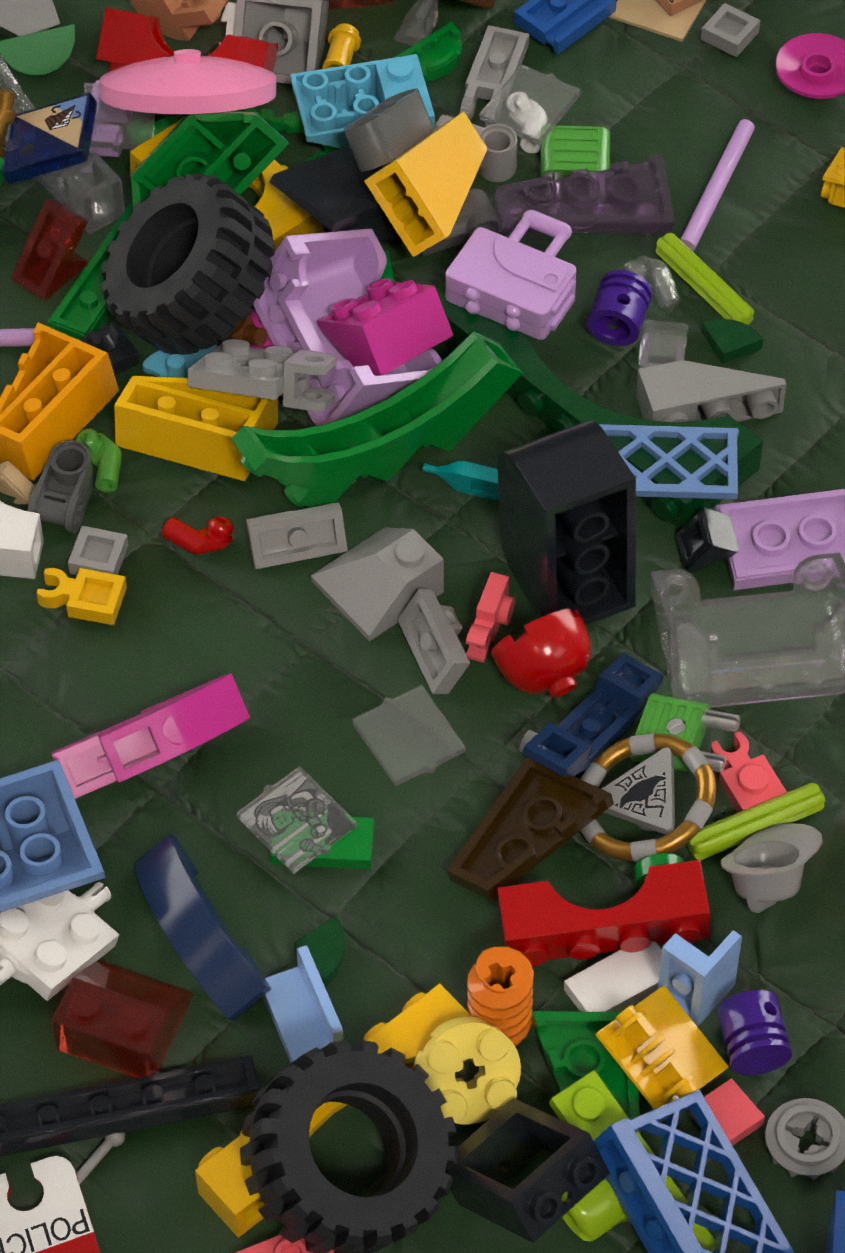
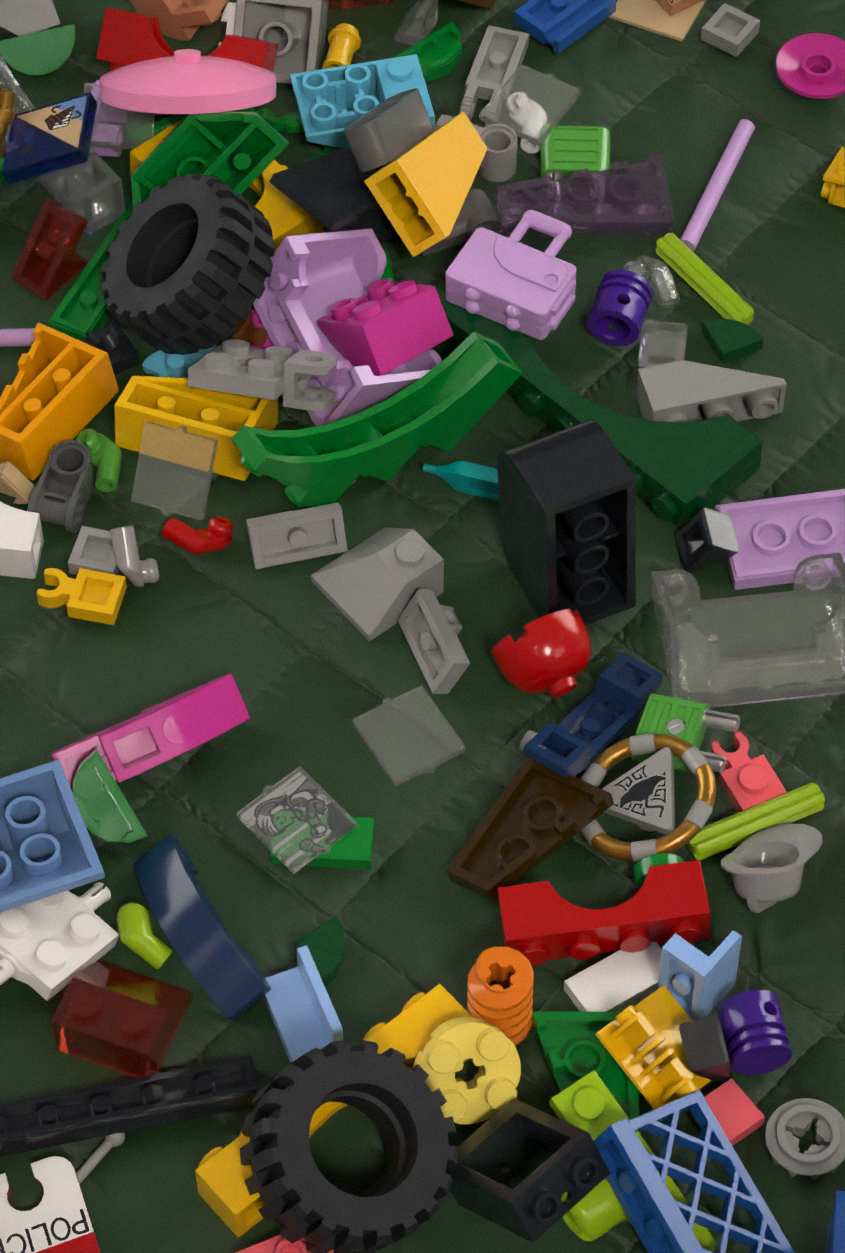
coral plate [466,572,515,663] -> none
medium blue window [599,424,739,499] -> none
none -> green tile [71,750,148,843]
none -> light grey arm [110,525,159,587]
none -> lime arm [116,902,173,970]
none -> clear piece [131,421,218,520]
none -> black slope [679,1015,733,1084]

